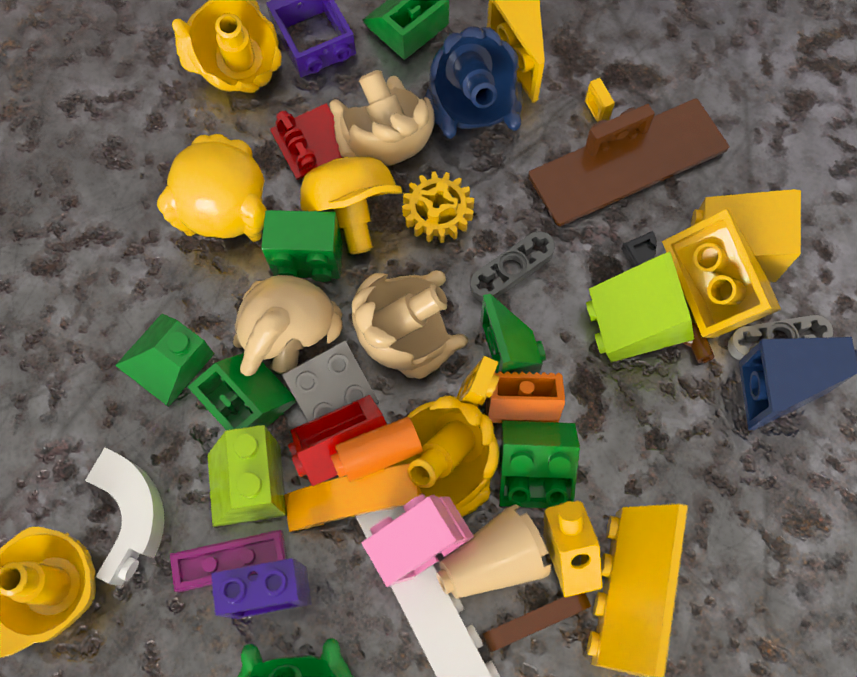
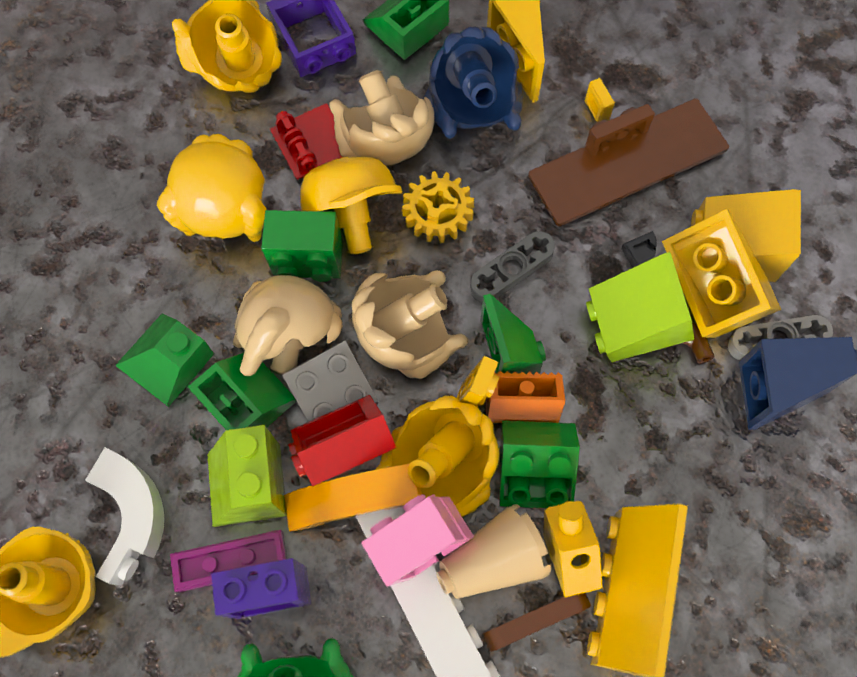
orange brick [331,416,423,483] -> none

